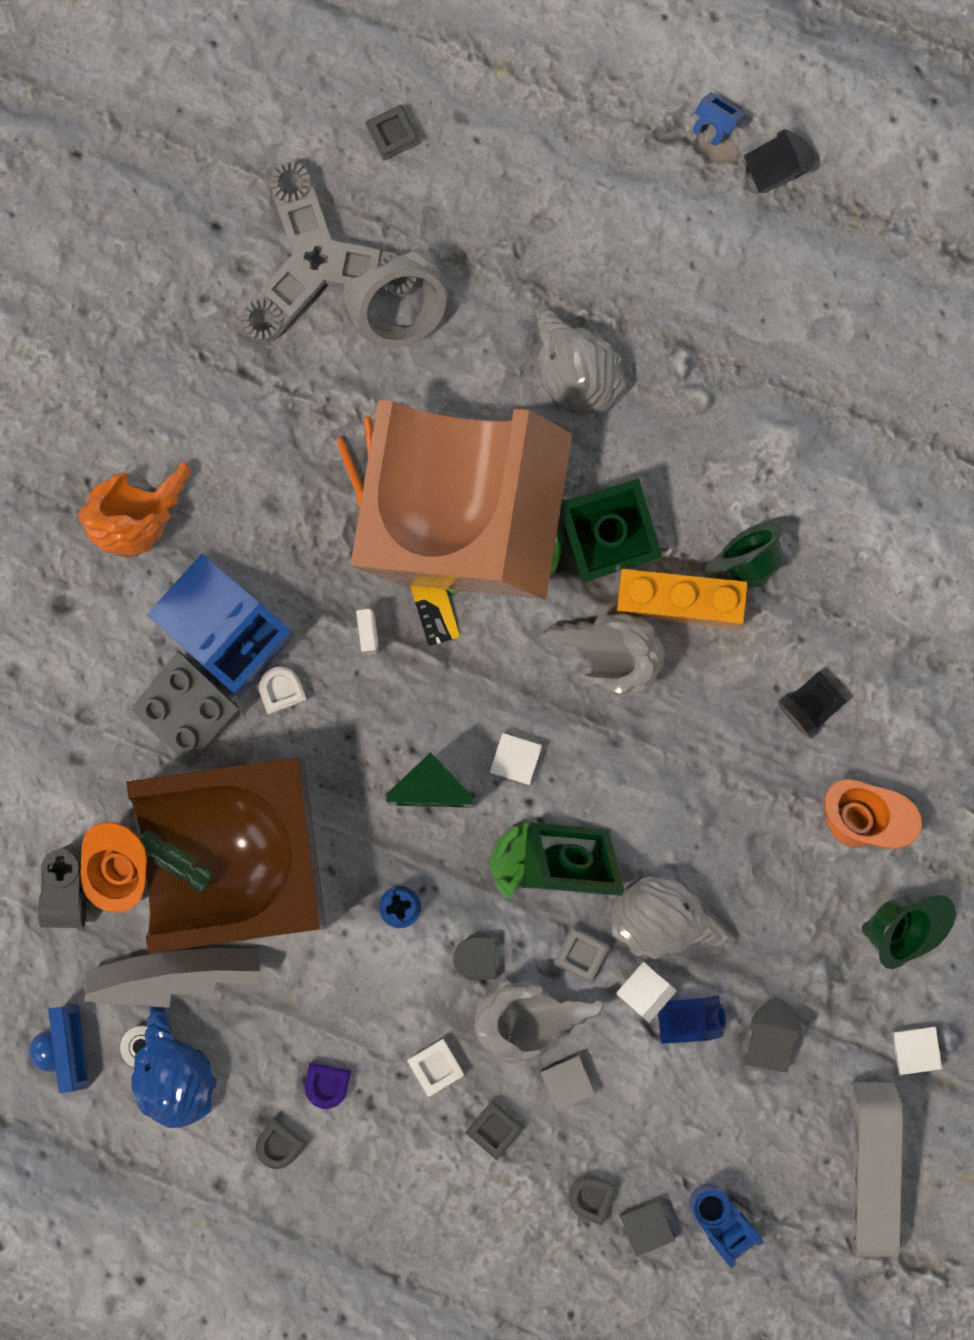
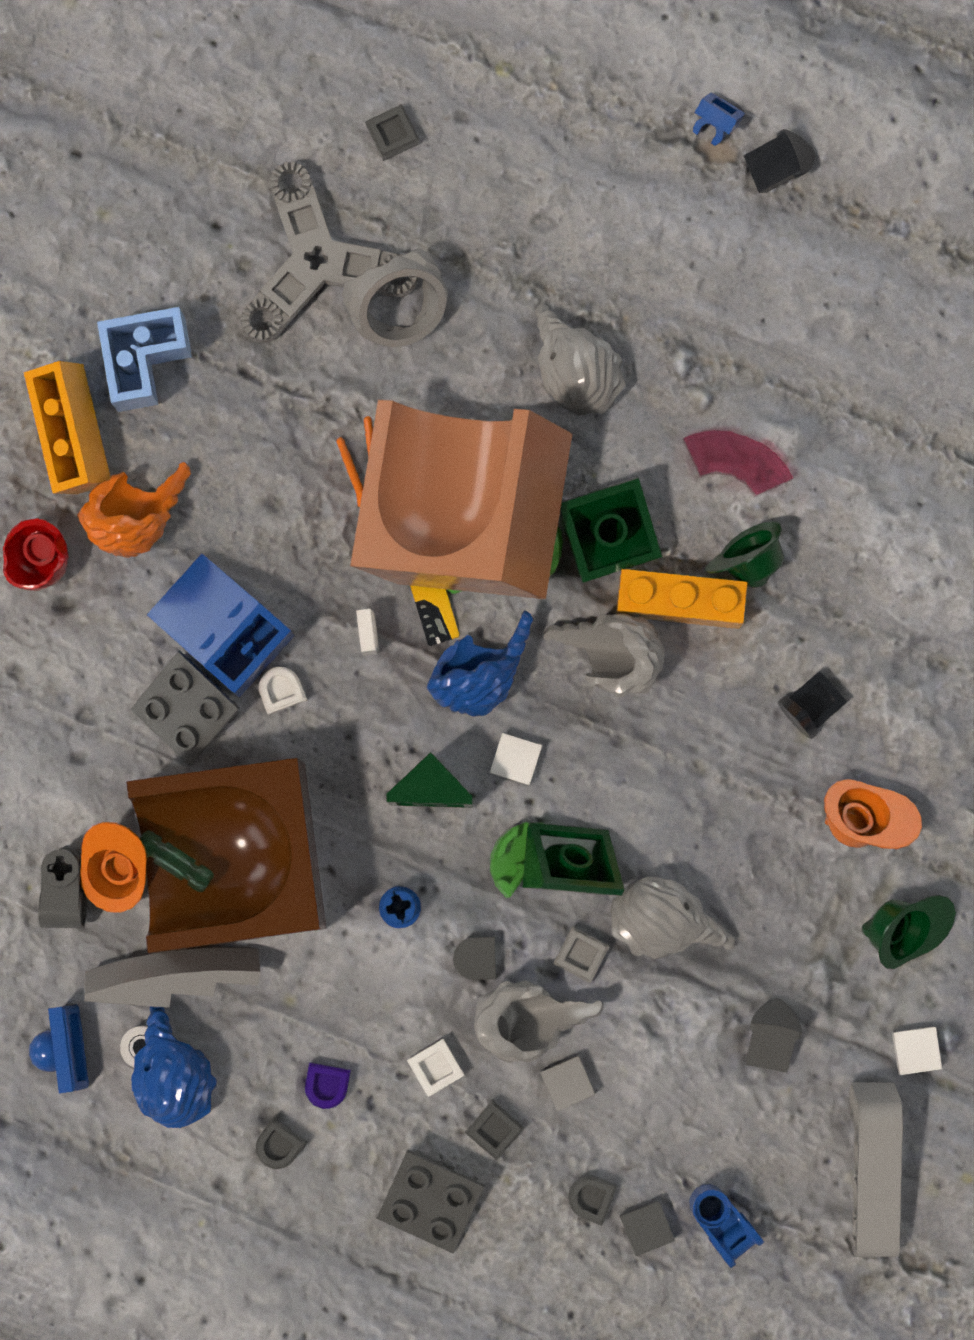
white tile [616,962,677,1023] -> none
clear blue bracket [658,995,726,1044] -> none
none -> red hair [3,518,69,591]
none -> light orange brick [23,361,111,494]
none -> light blue brick [97,307,192,412]
none -> dark grey hinge [376,1150,485,1254]
none -> blue hair [426,610,533,717]
none -> clear pink tile [683,430,793,497]

